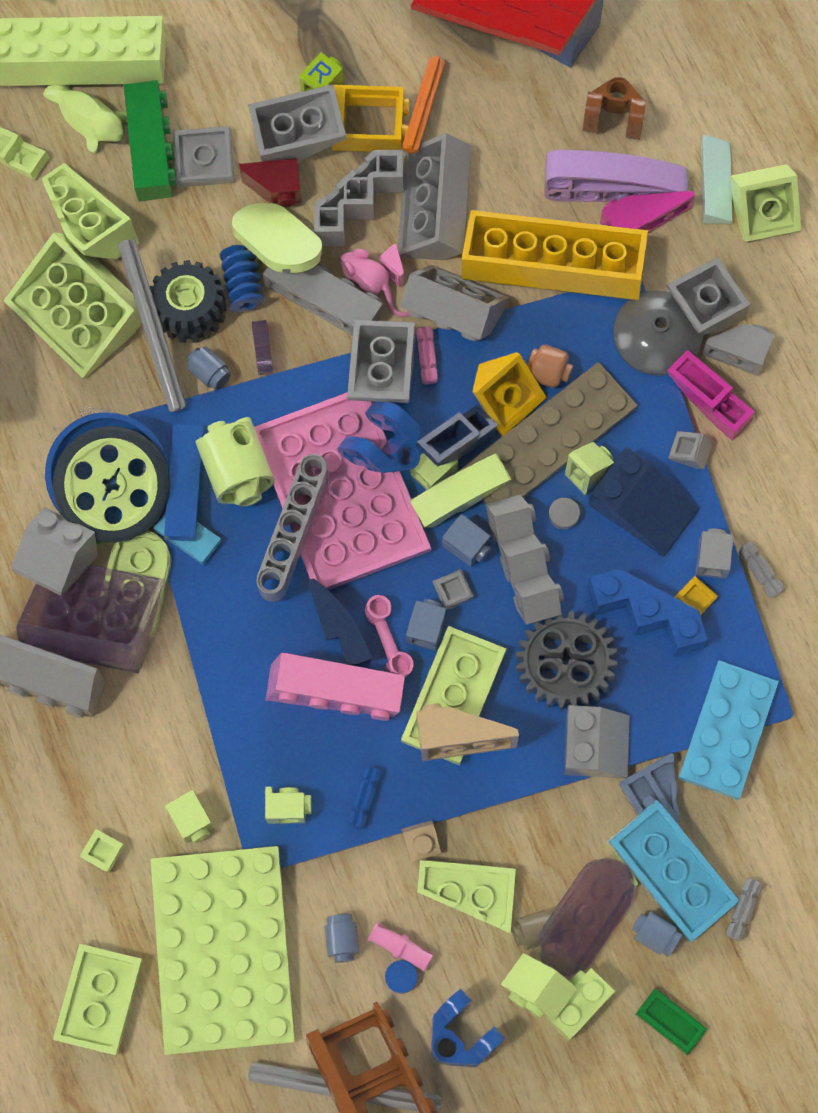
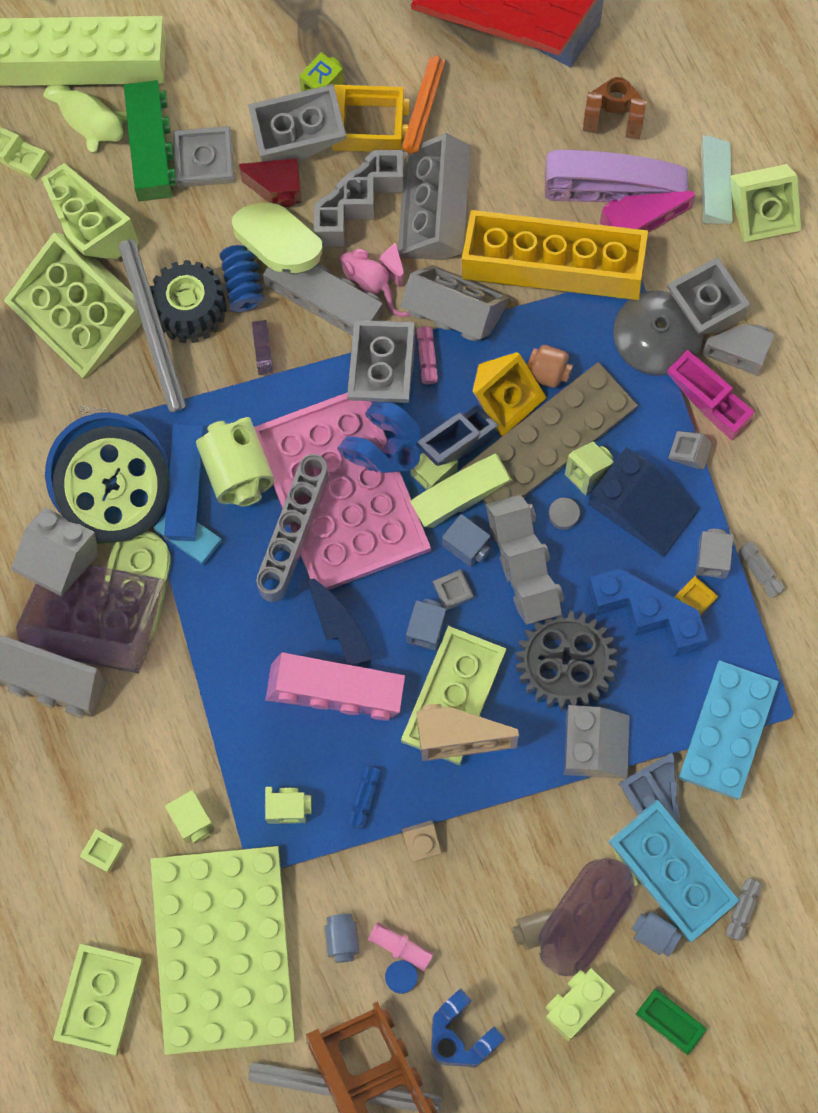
sand blue brick [187,347,231,390] -> none
bright pink bar [365,595,414,677] -> none
yellowish green wing [417,860,516,934] -> none
yellowish green brick [501,953,578,1021] -> none

